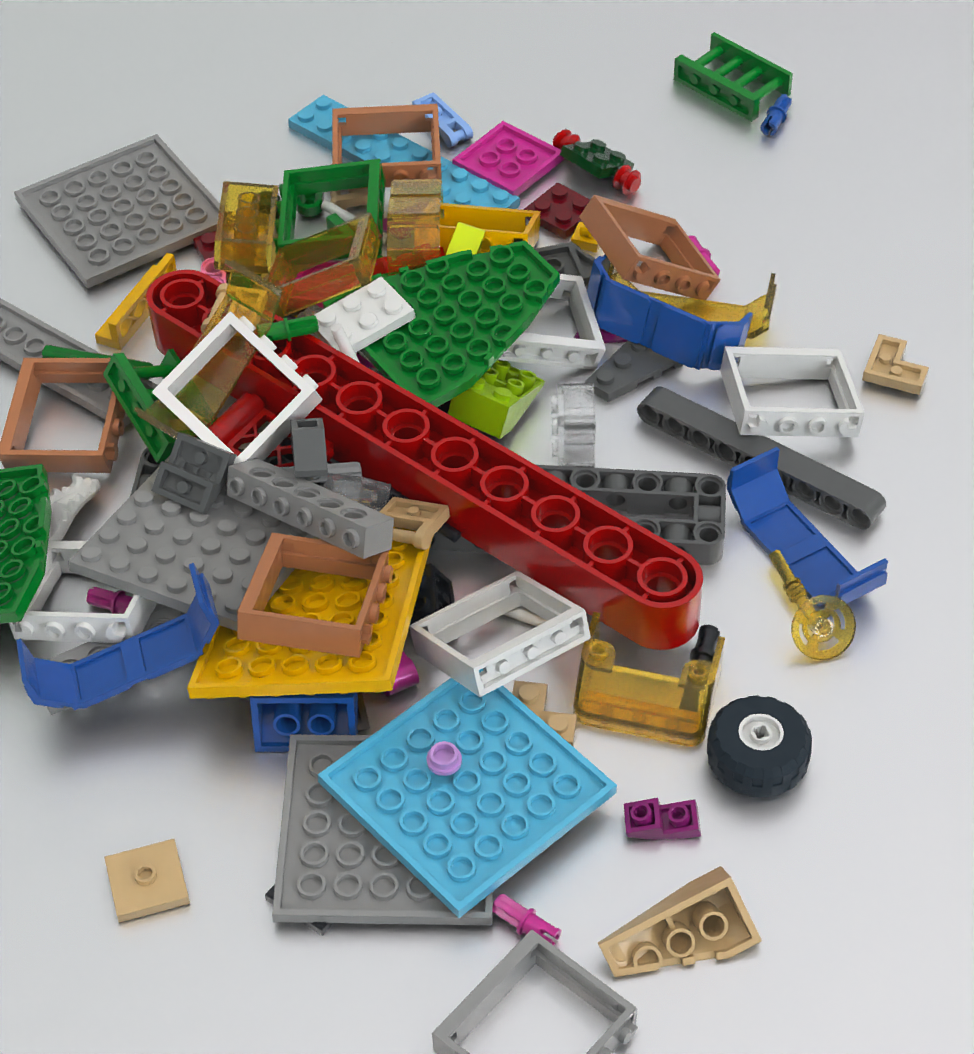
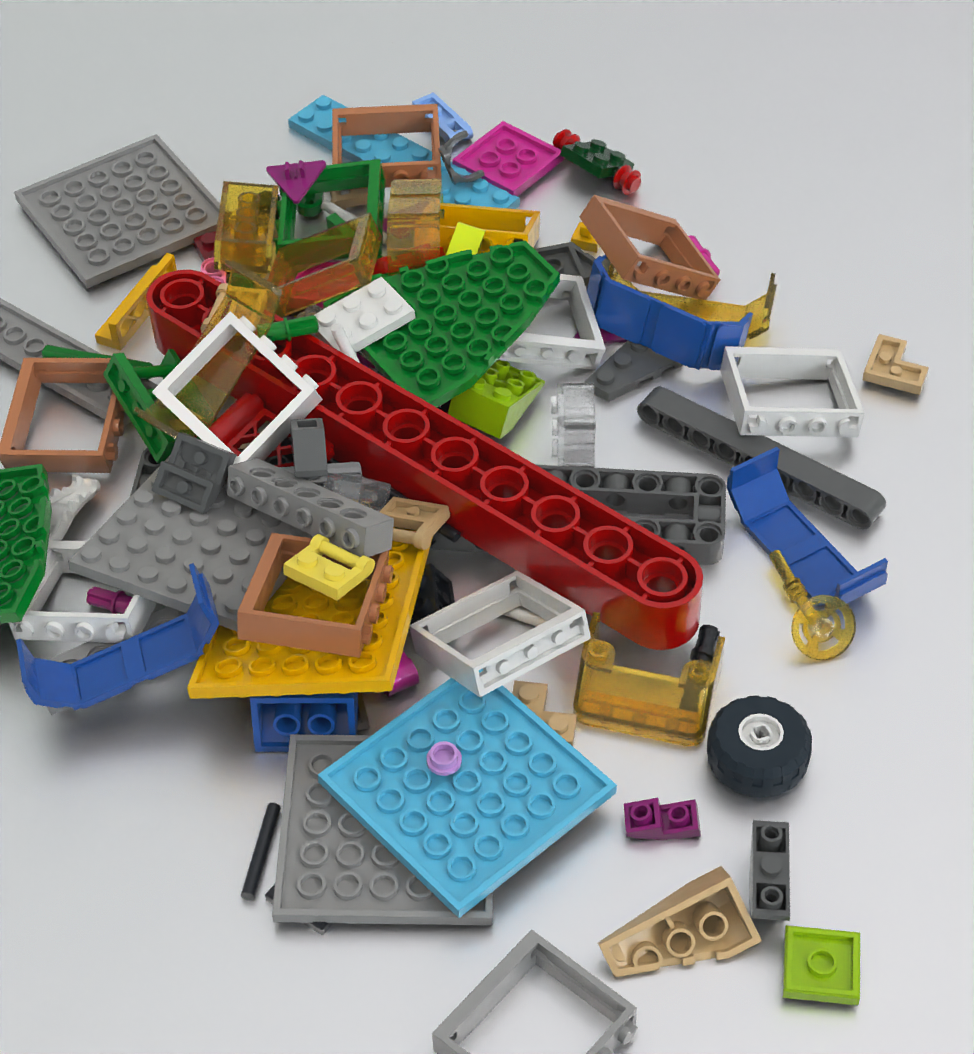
tan plate [104,839,190,923] -> none
dark pink axle [493,894,562,946] -> none
dark red plate [523,183,591,240] -> none
green fence [673,32,793,122] -> none
blue axle [760,94,792,136] -> none
none -> black bar [241,803,281,900]
none -> magenta piece [266,160,326,204]
none -> light yellow plate [283,534,375,601]
none -> dark grey cap [438,131,485,185]
none -> dark grey slope [749,820,790,921]
none -> lime plate [782,925,860,1005]

